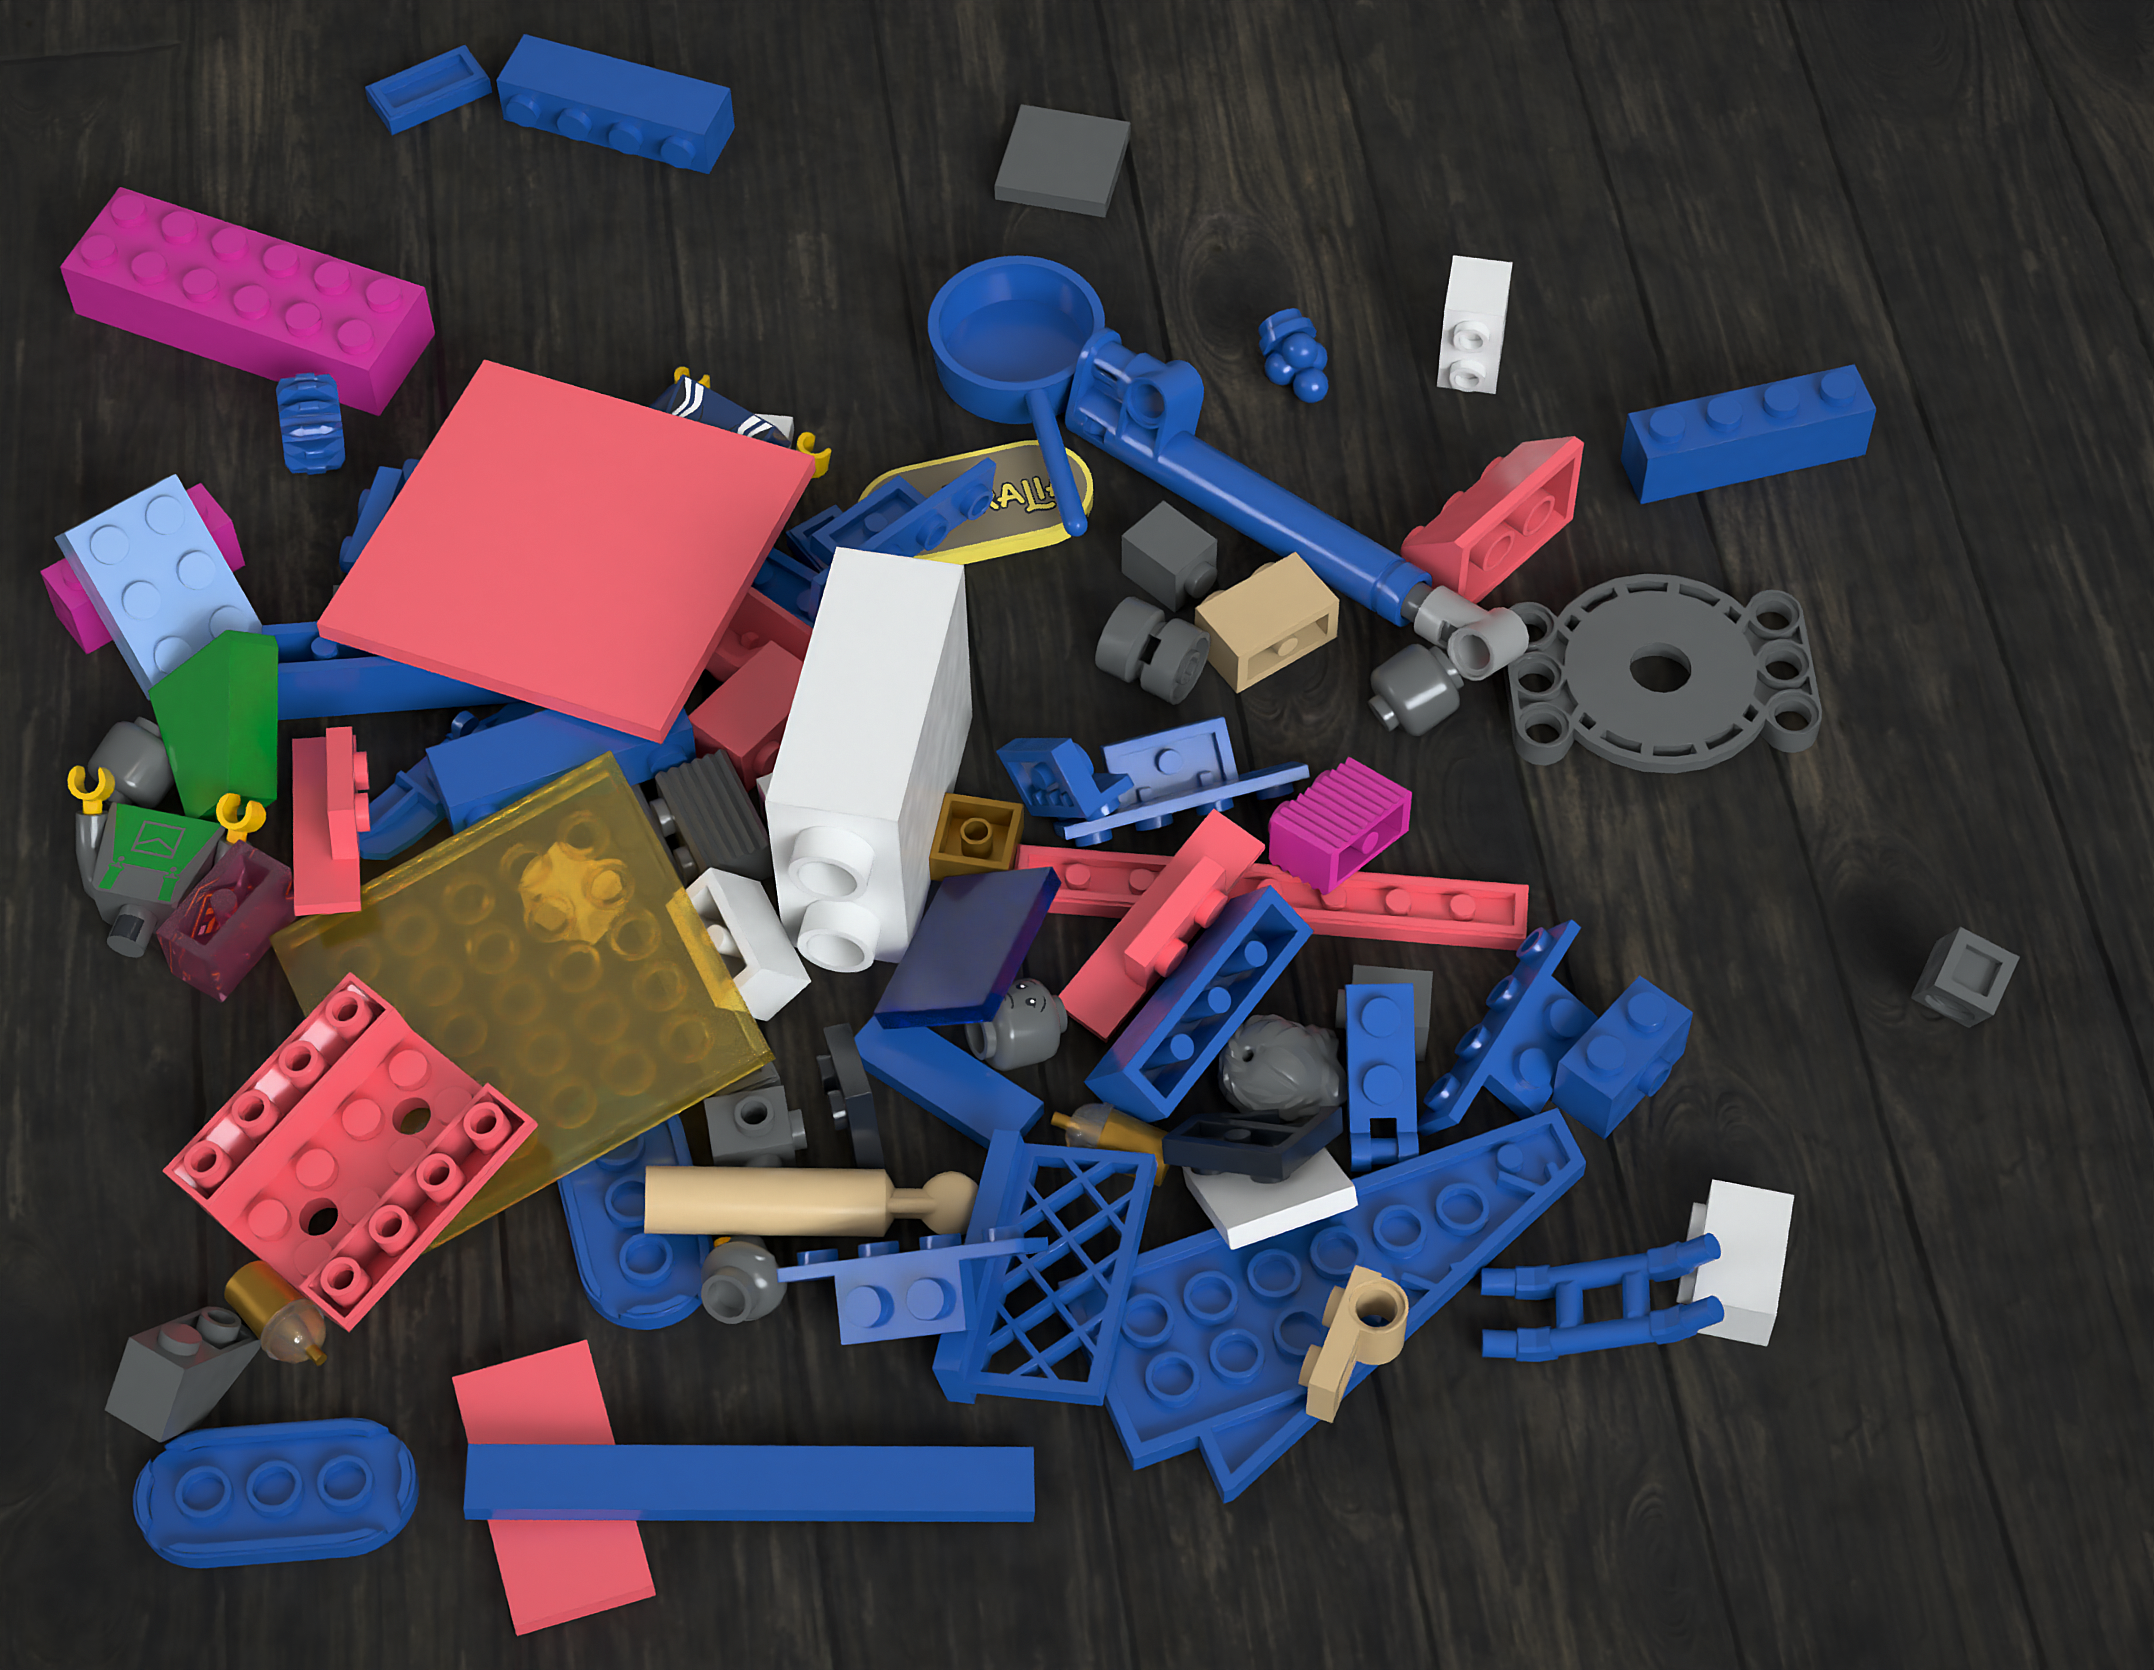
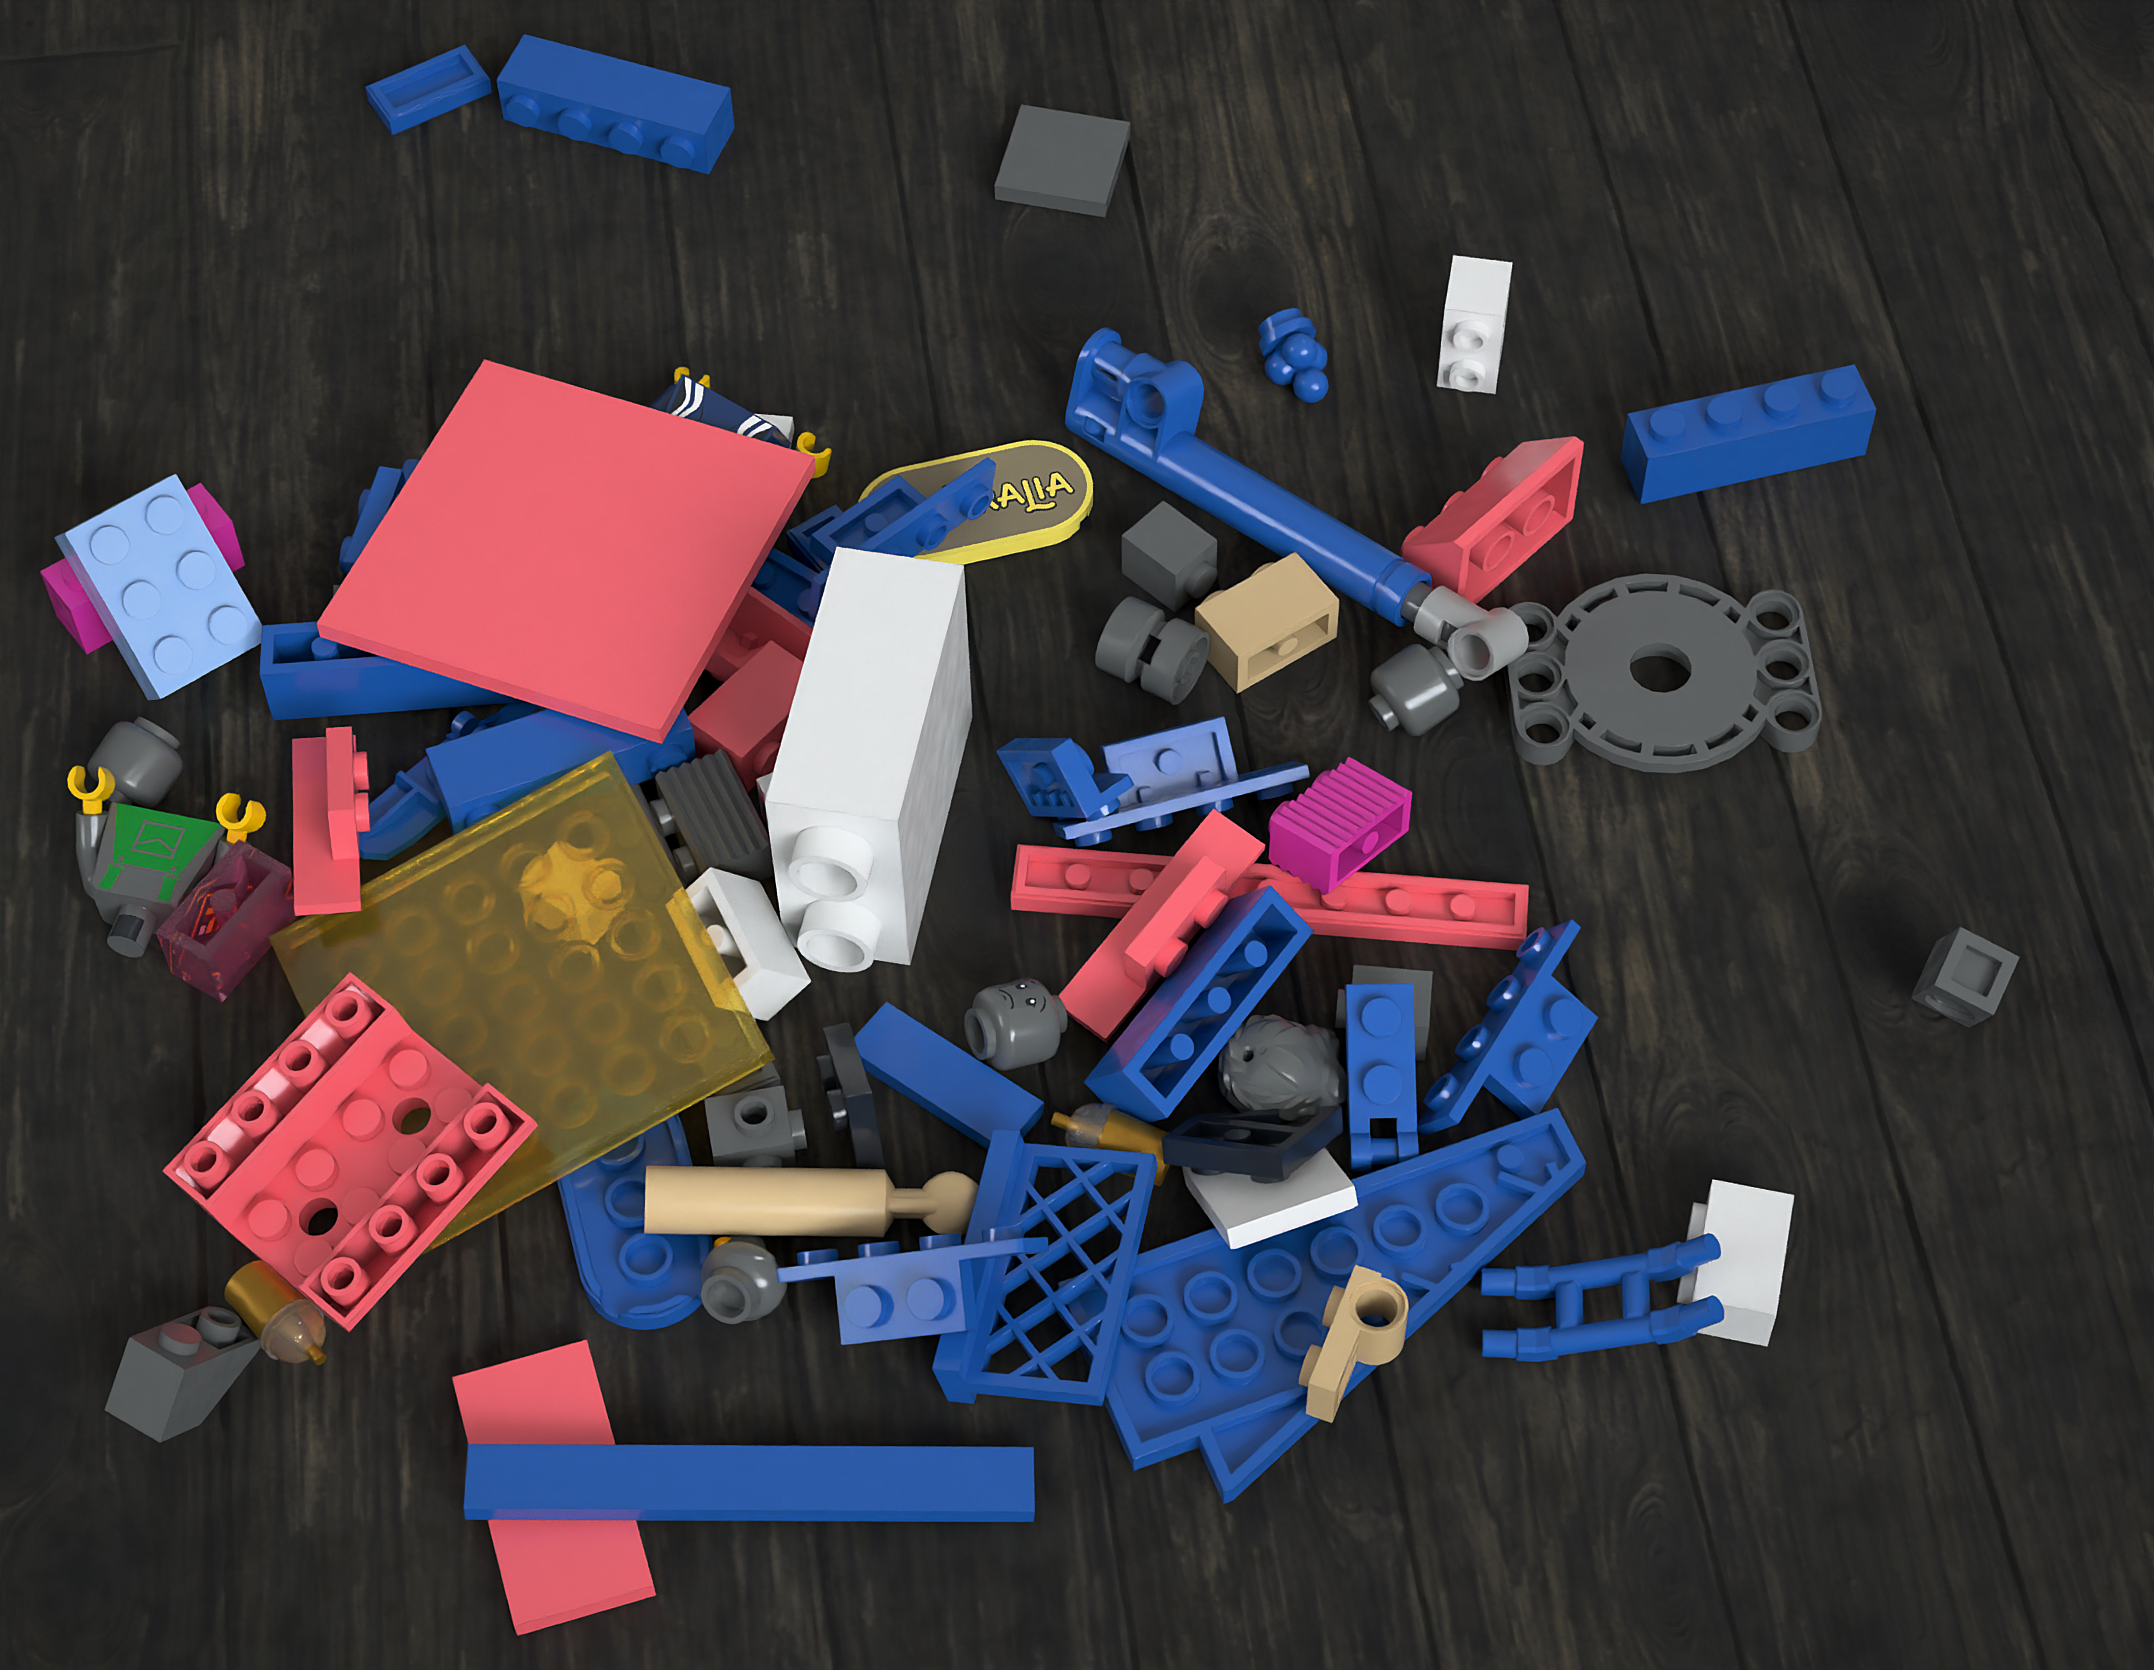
dark pink brick [60,187,435,416] -> none
blue tile [133,1418,419,1568] -> none
green slope [148,630,278,823] -> none
blue gear [276,372,345,475] -> none
clear blue tile [873,866,1062,1030] -> none
blue piece [928,256,1105,537] -> none
pearl gold piece [929,792,1024,892] -> none
blue brick [1552,975,1693,1140] -> none

